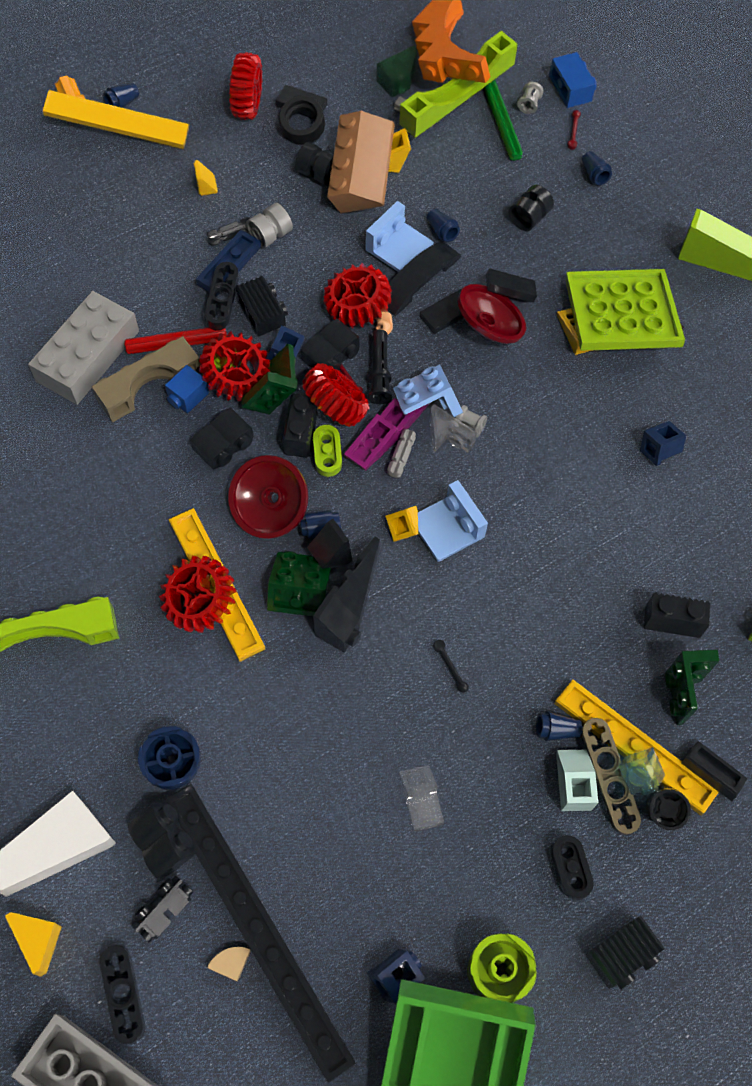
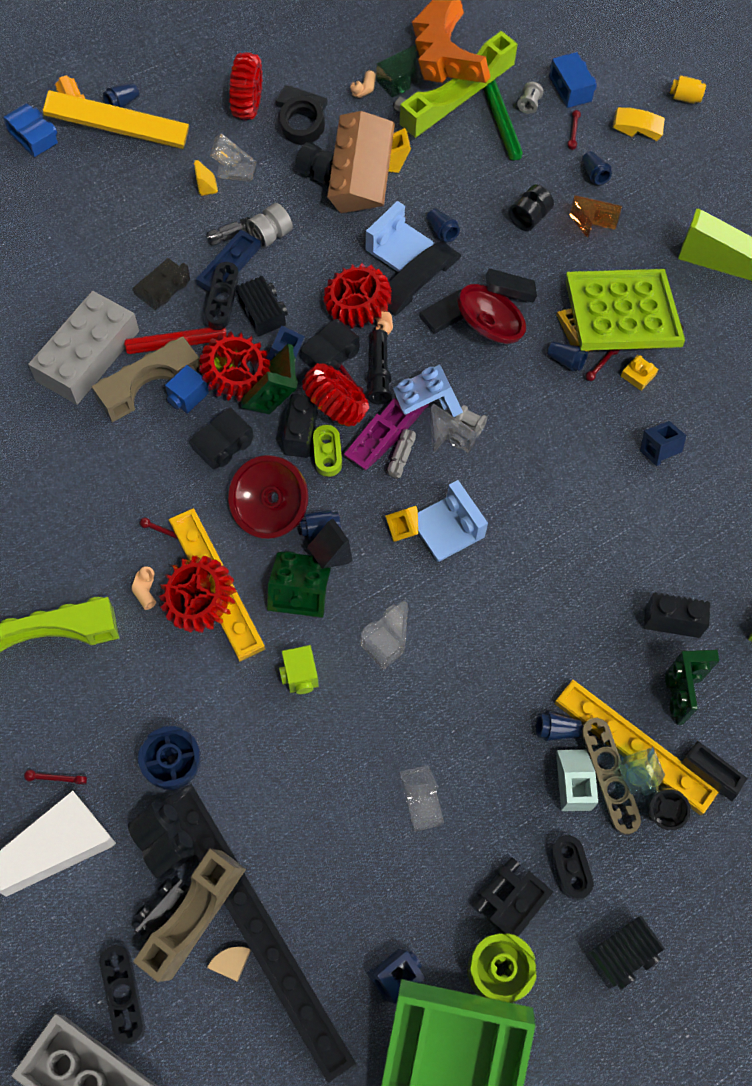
yellow slope [5,912,62,977] -> none
black wedge [314,537,380,653] -> none
black hinge [434,640,469,693] -> none
none -> blue brick [3,103,58,157]
none -> dark red hinge [24,769,87,785]
none -> clear smoke bracket [132,258,191,310]
none -> light nougat arm [132,566,156,610]
none -> dark tan arch [133,849,246,982]
none -> dark red hinge [140,517,178,539]
none -> clear slope [210,133,257,182]
none -> lime brick [279,645,319,694]
none -> light nougat arm [350,71,376,98]
none -> clear slope [360,601,408,670]
none -> black plate [472,857,554,937]
none -> dark blue cone [547,341,588,371]
none -> clear orange slope [570,195,622,238]
none -> dark red hinge [586,349,620,381]
none -> yellow slope [613,107,665,141]
none -> yellow tile [621,355,658,391]
none -> yellow brick [670,76,706,104]

